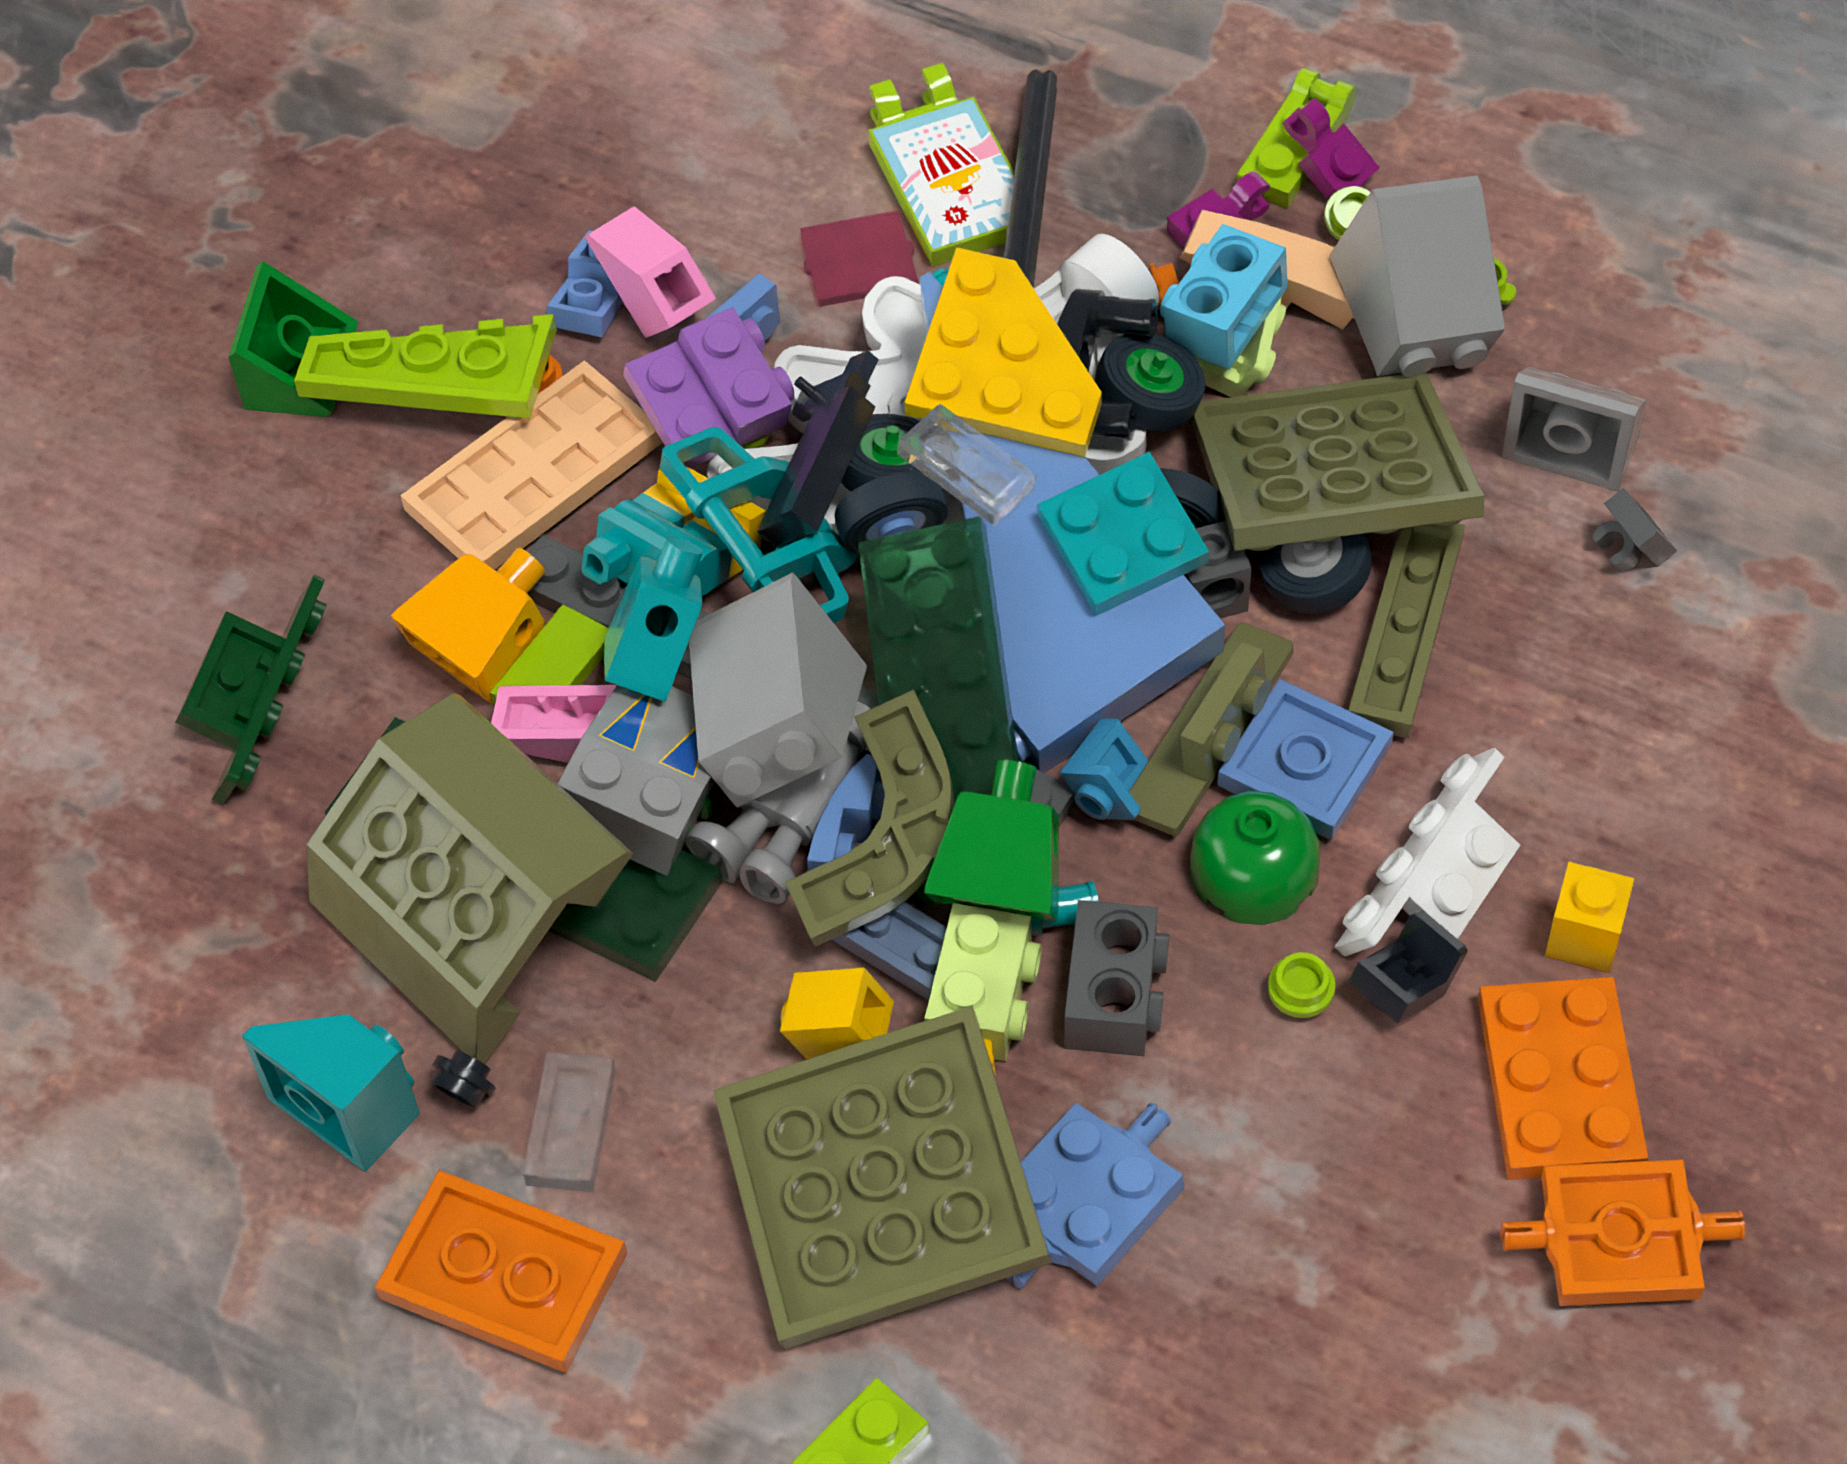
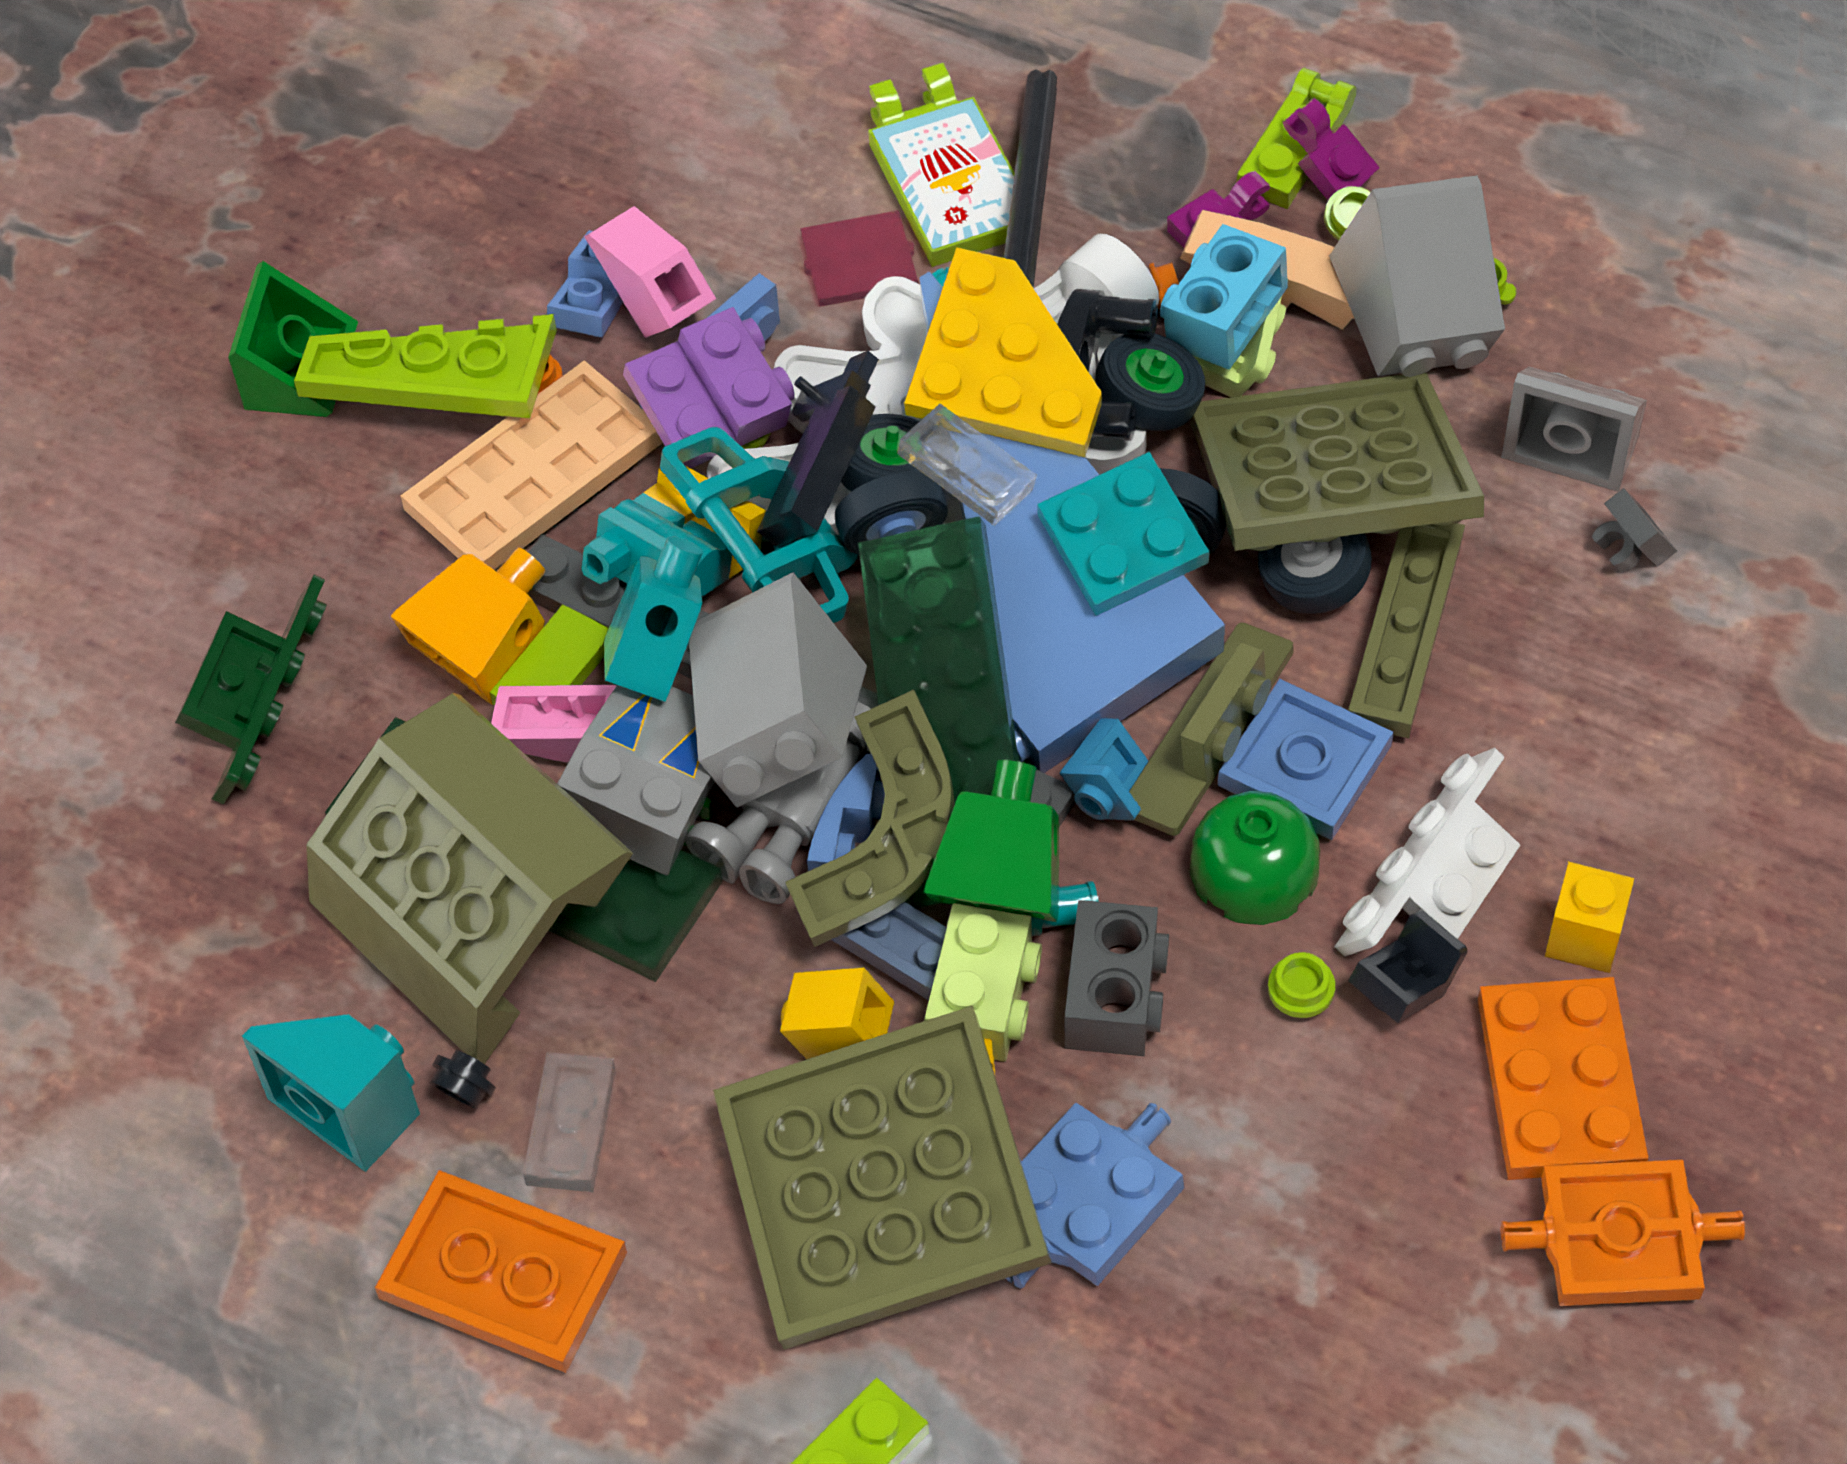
dark grey brick [1184,521,1251,618] -> none

